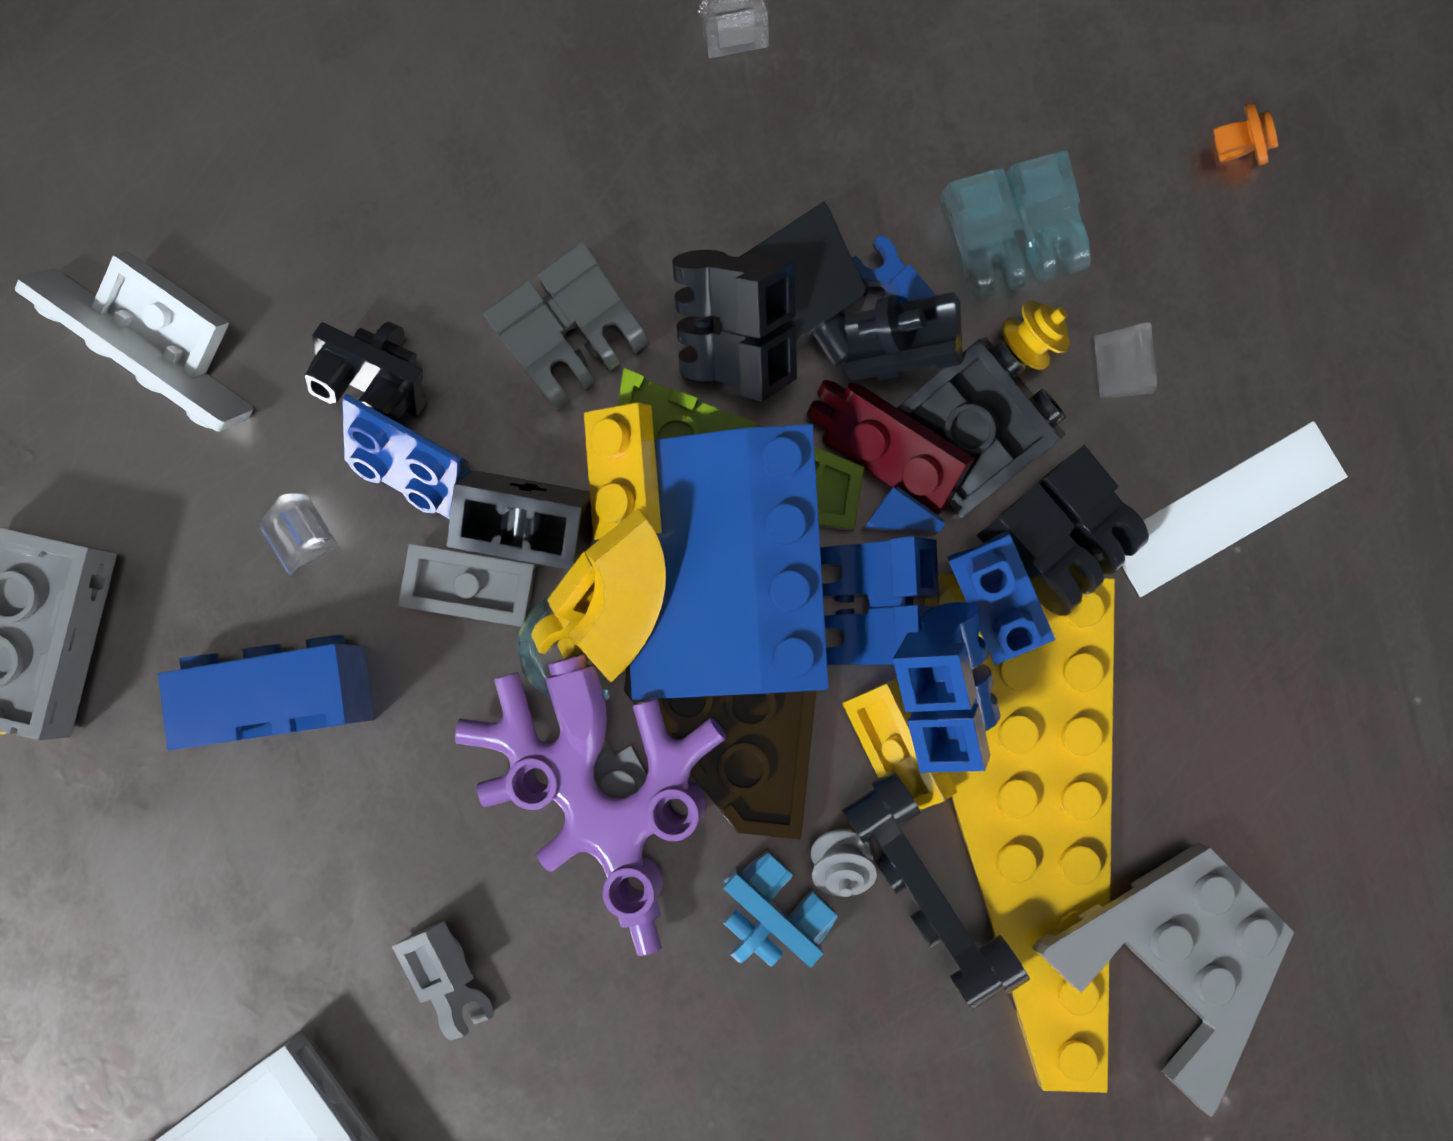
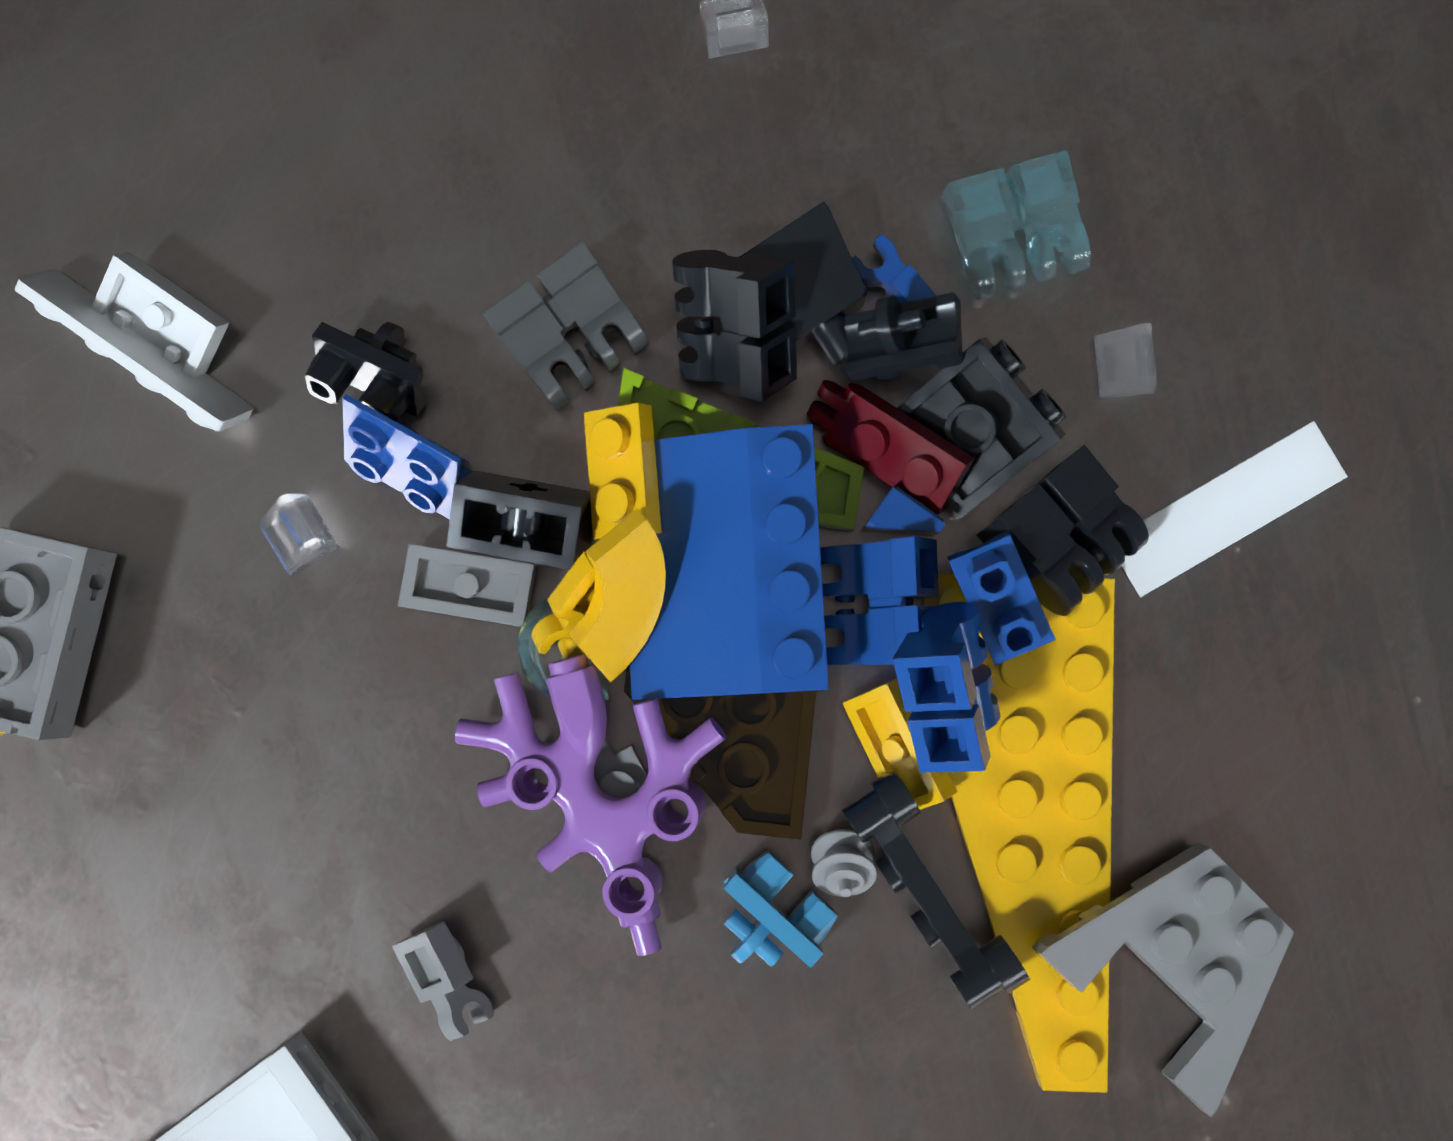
blue wedge [158,635,375,751] -> none
yellow wheel [1002,300,1070,370] -> none
orange plate [1213,102,1278,166] -> none

